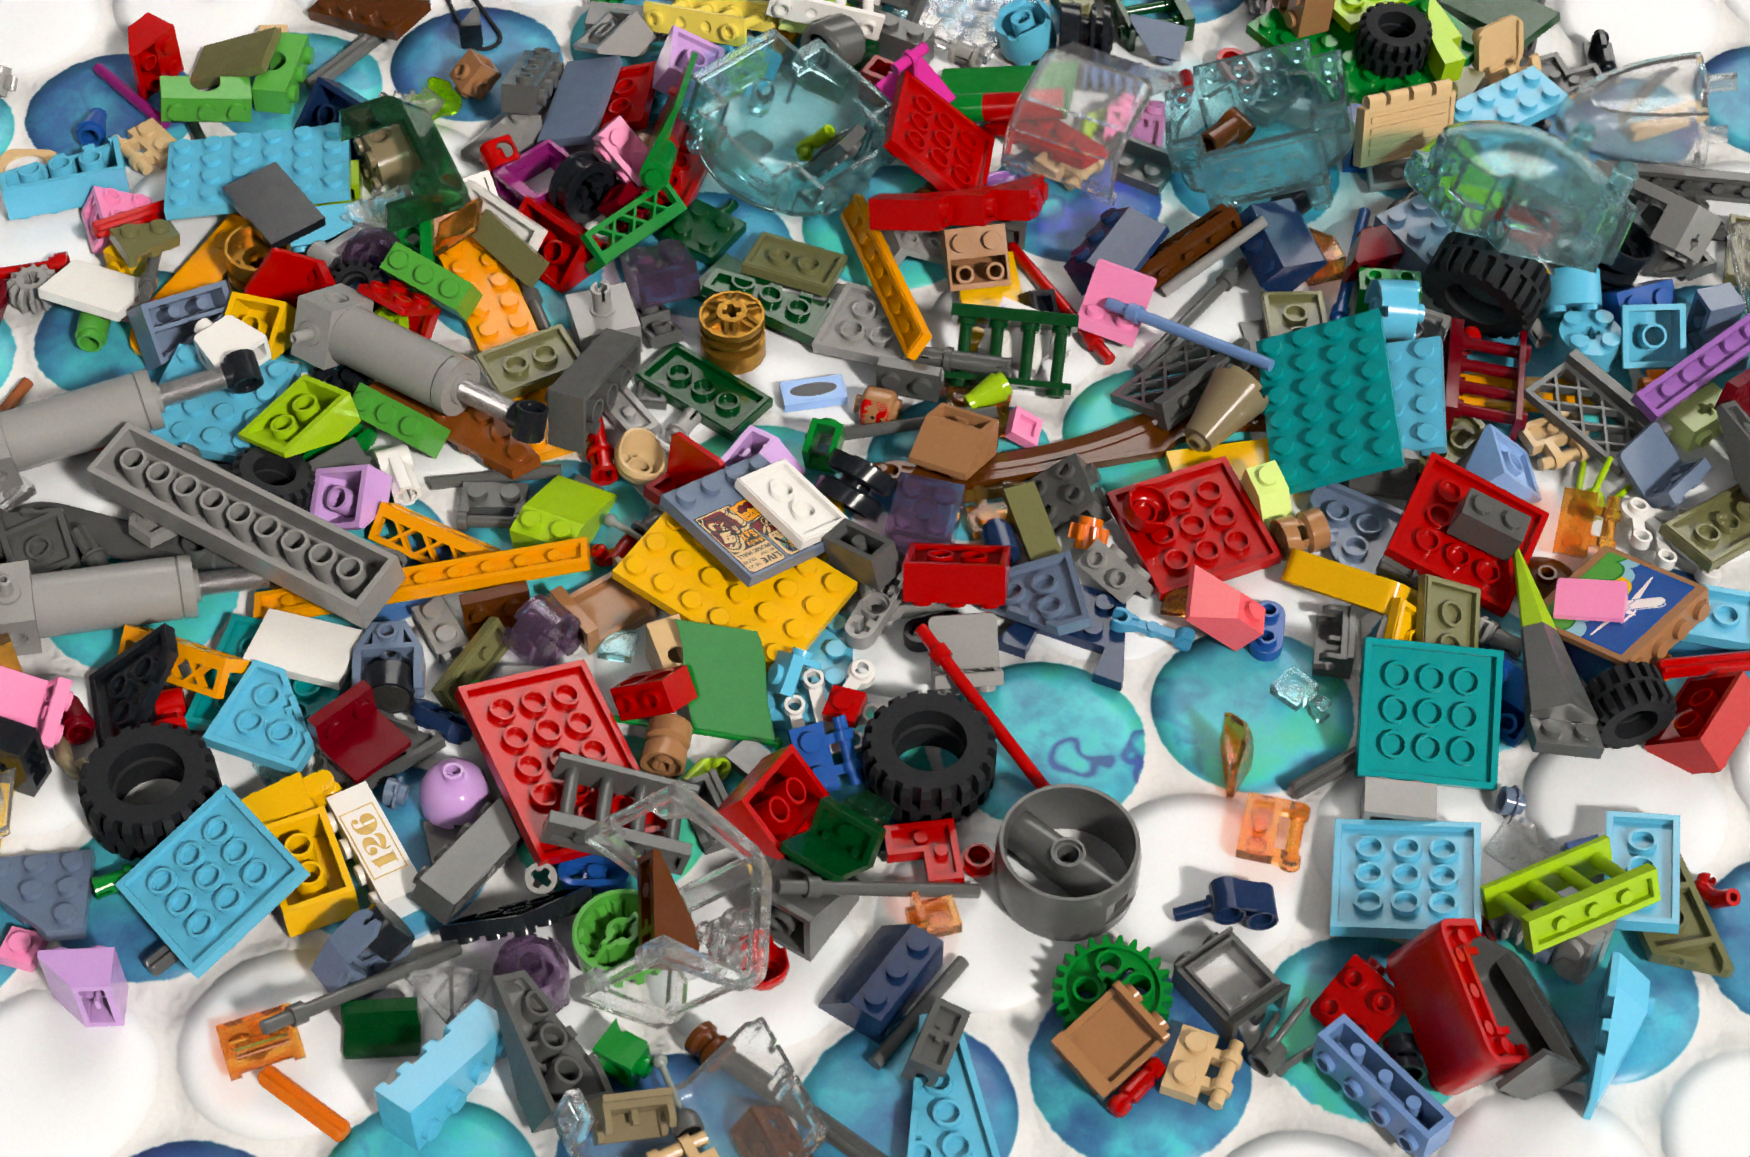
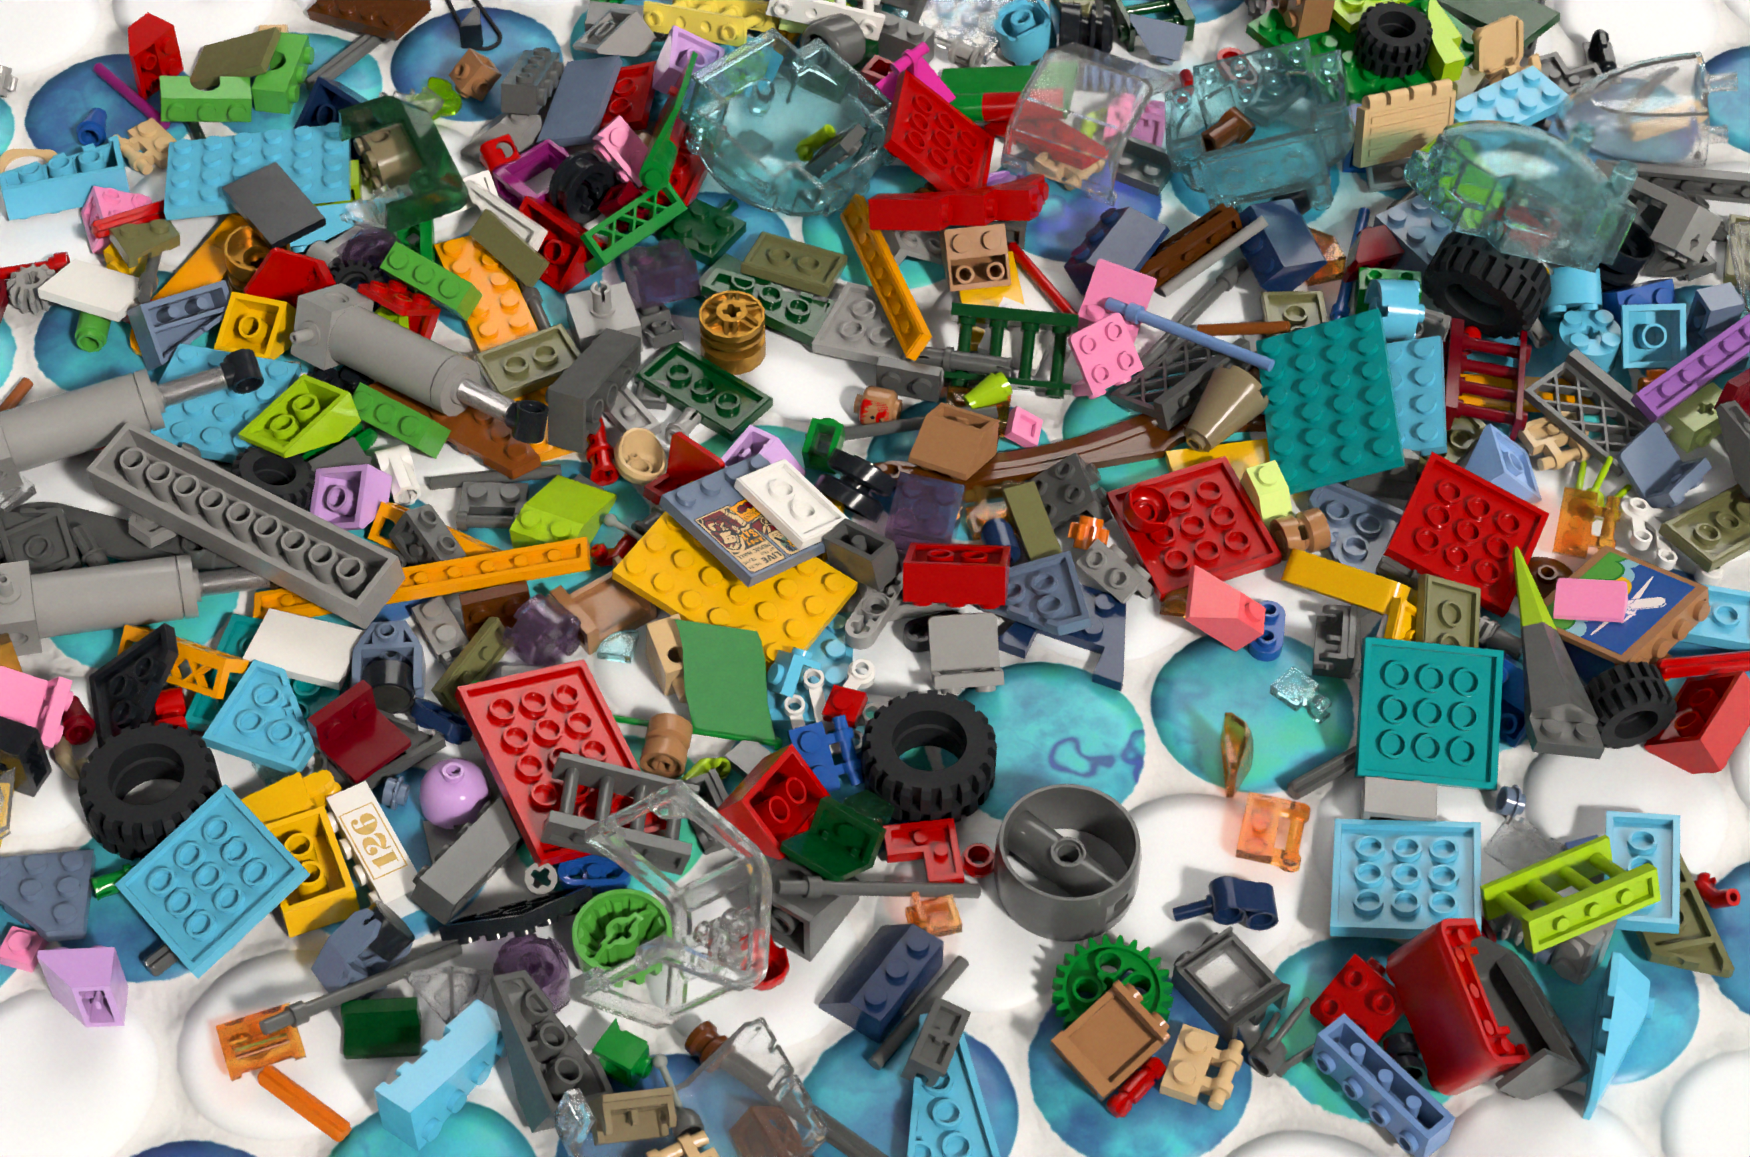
white torso [193,315,272,390] -> none
clear orange piece [433,197,483,257] -> none
red brick [610,665,698,721] -> none
reddish brown slope [637,849,699,971] -> none
light blue tile [779,374,848,413] -> none
red bar [914,623,1050,789] -> none
black slope [1018,289,1058,313] -> none
dark azure piece [1109,607,1196,652] -> none
dark grey brick [1446,487,1532,562] -> none
none -> dark grey bracket [388,504,466,566]
none -> bright pink bracket [1068,313,1144,400]
none -> dark orange bar [1197,321,1291,336]

